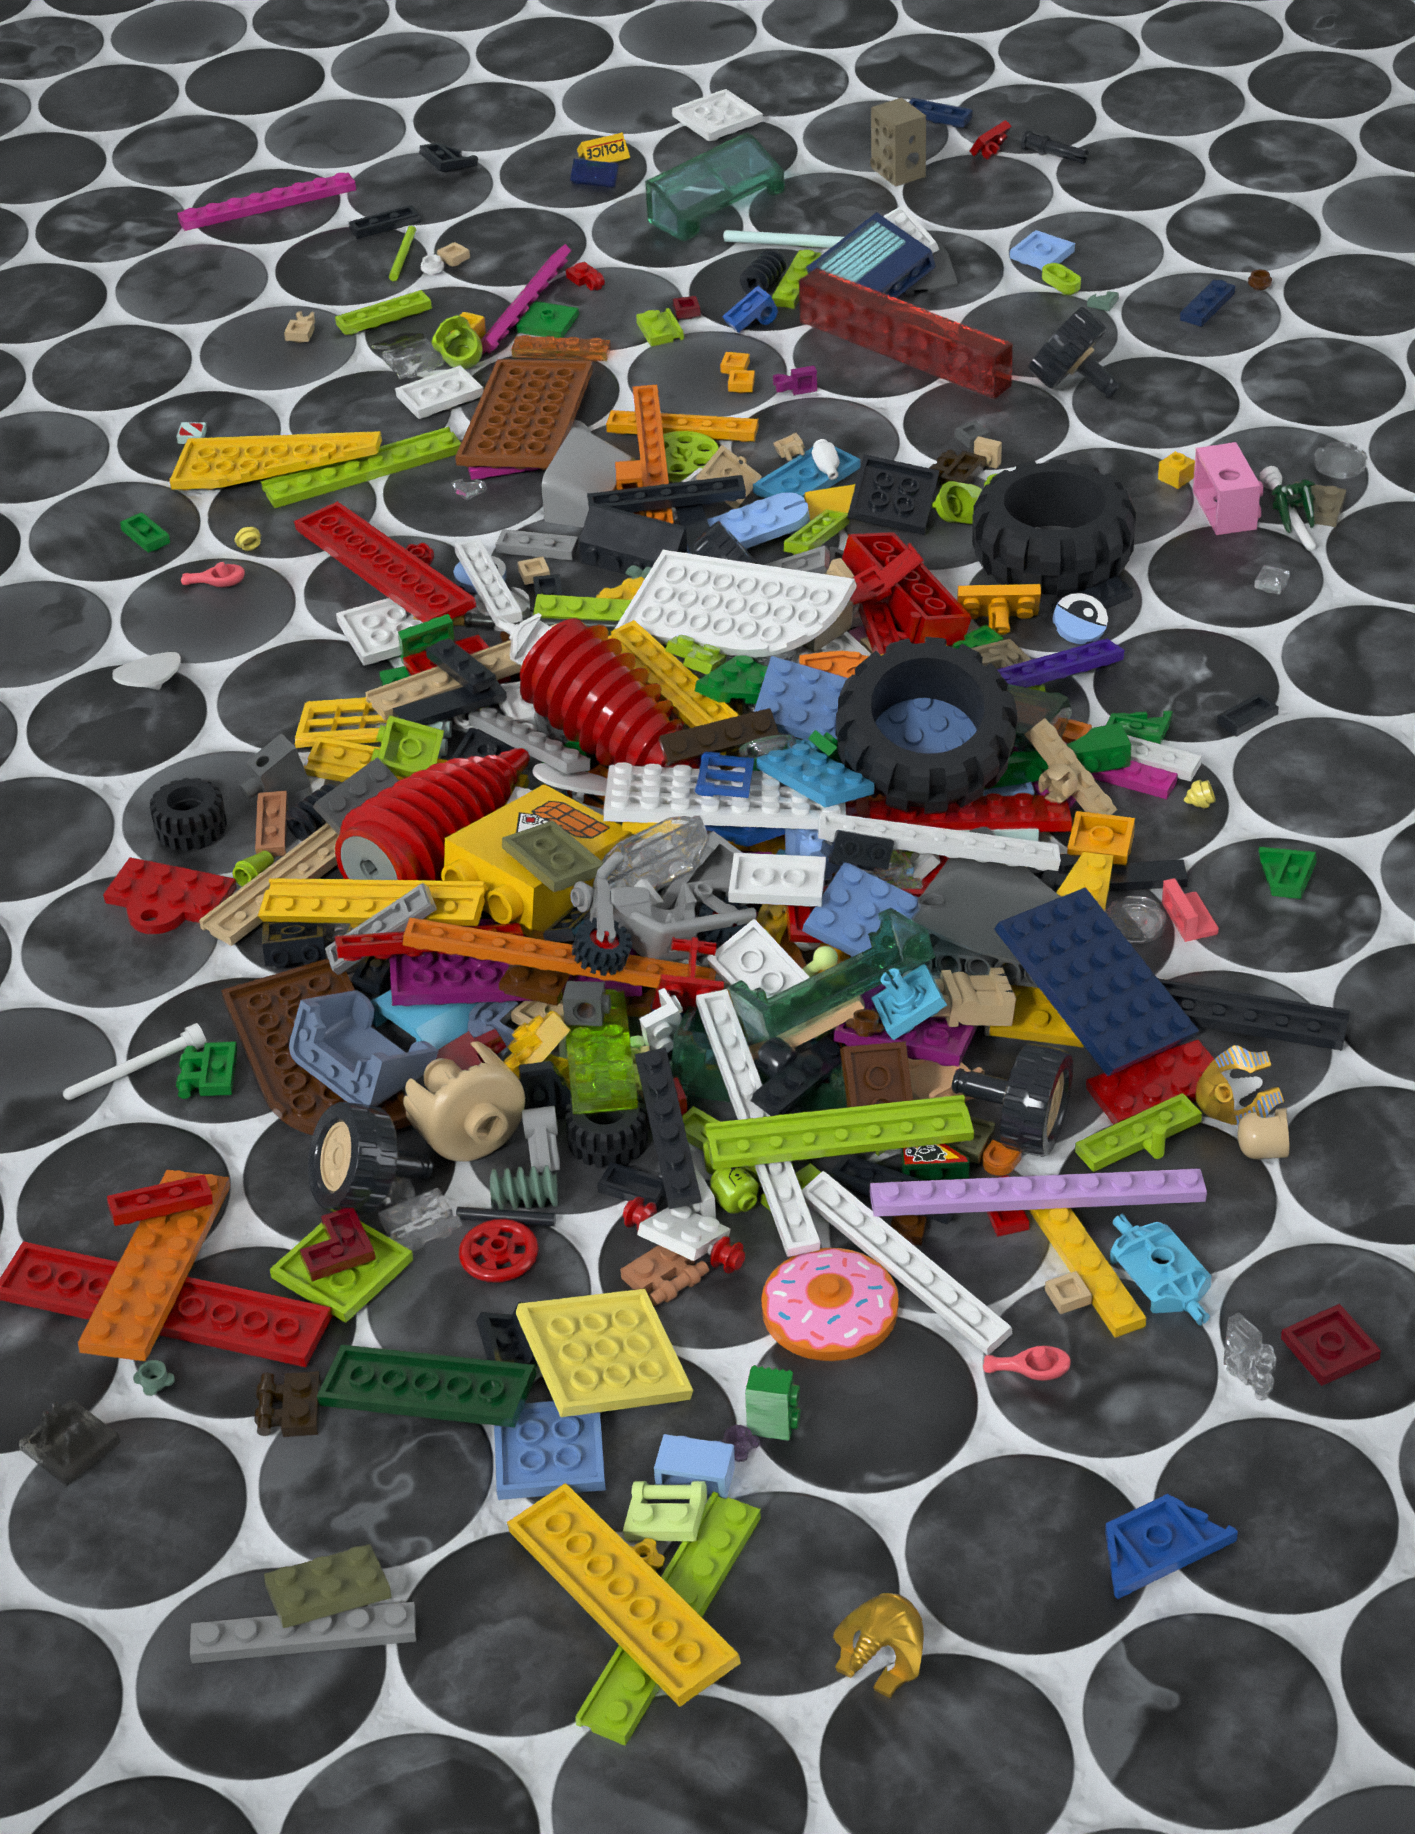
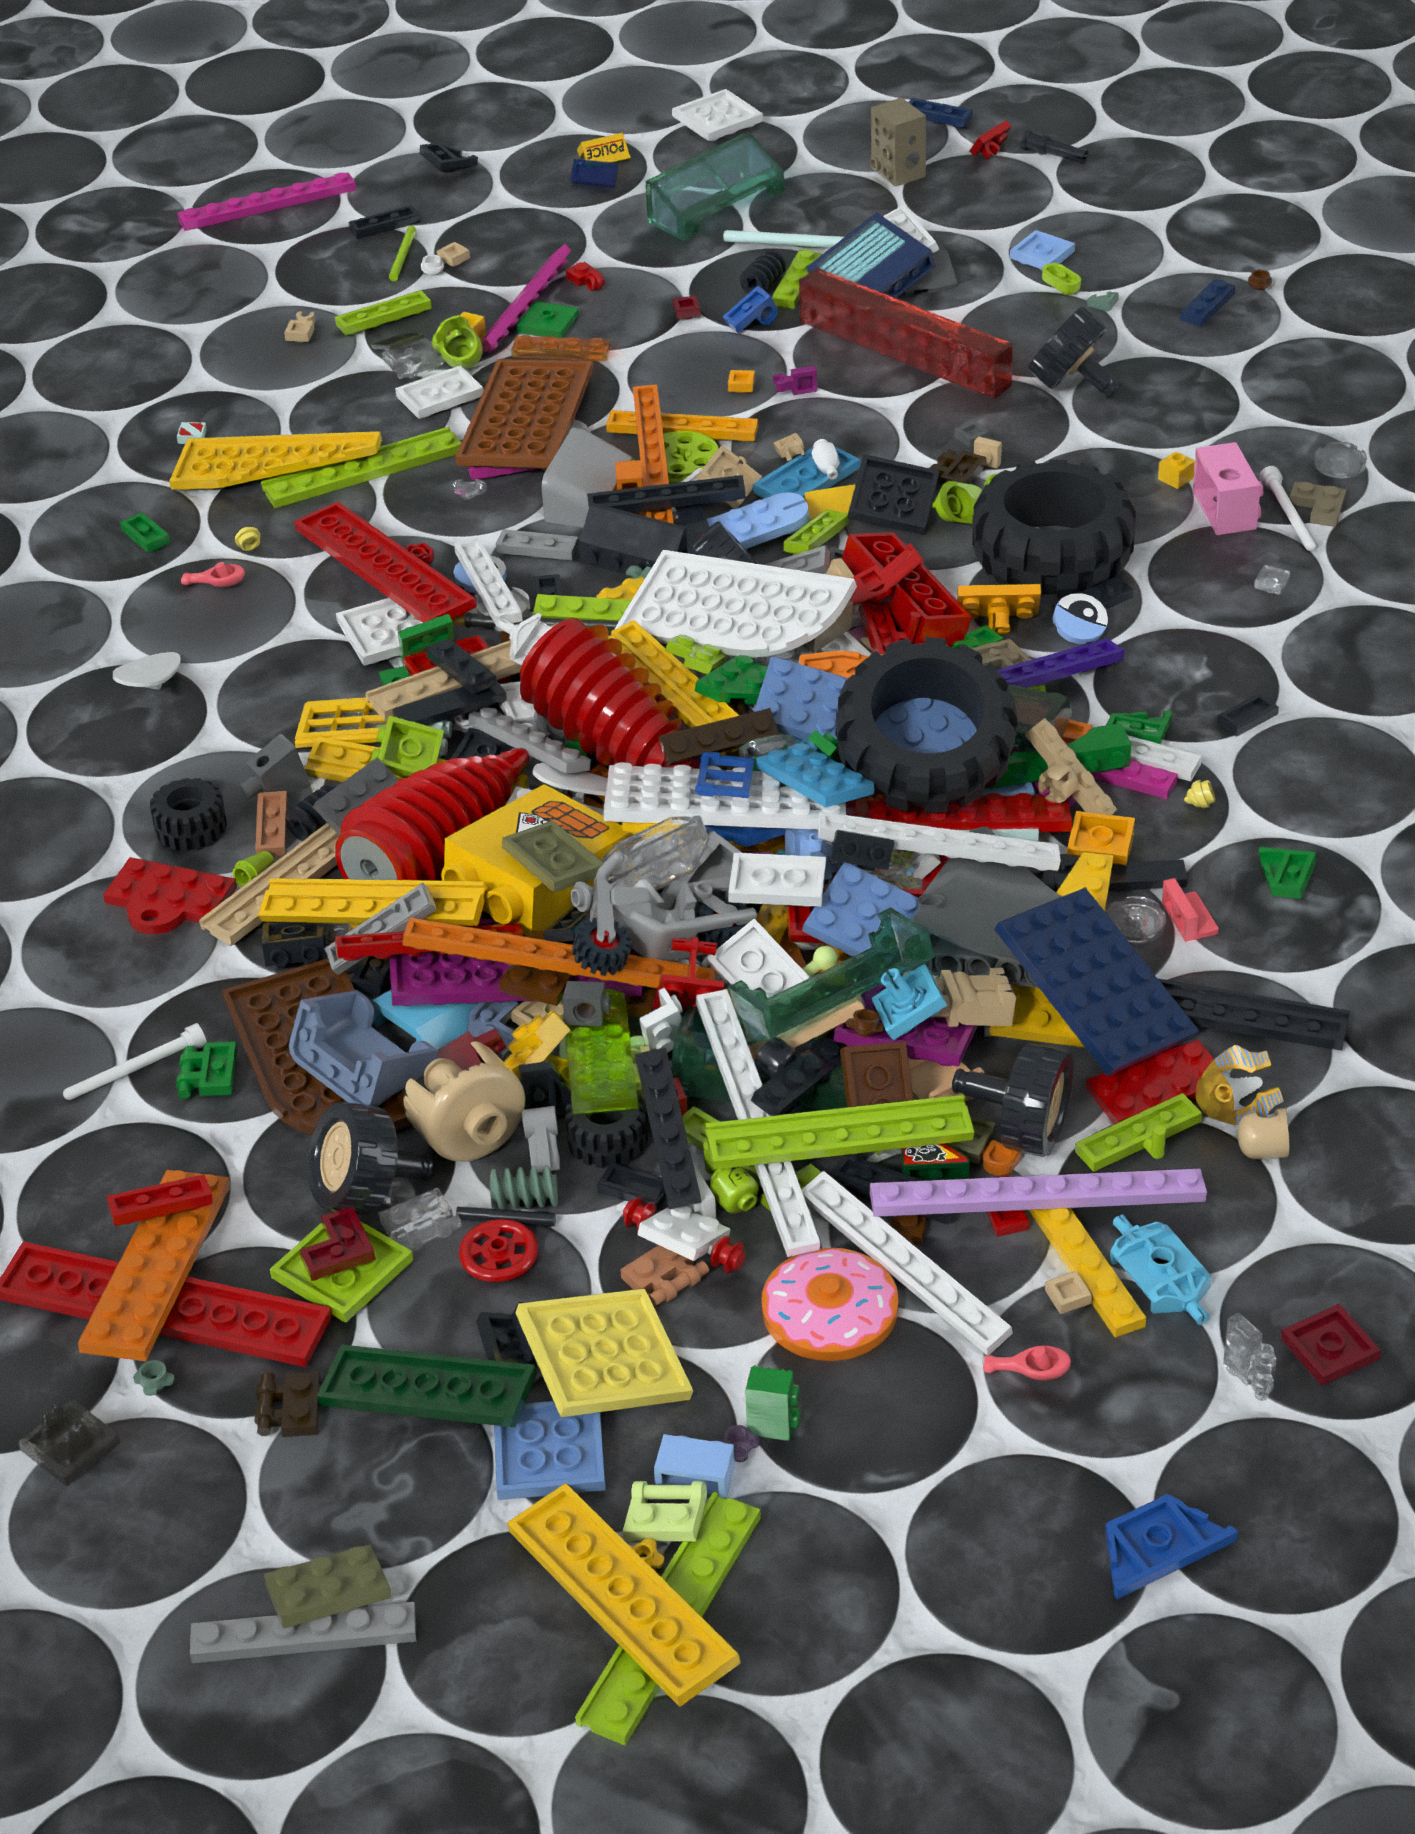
tan plate [518,557,550,585] -> none
lime plate [636,308,684,347] -> none
light orange plate [720,352,750,374] -> none
pearl gold piece [833,1593,924,1698] -> none
dark green piece [1272,479,1316,533] -> none

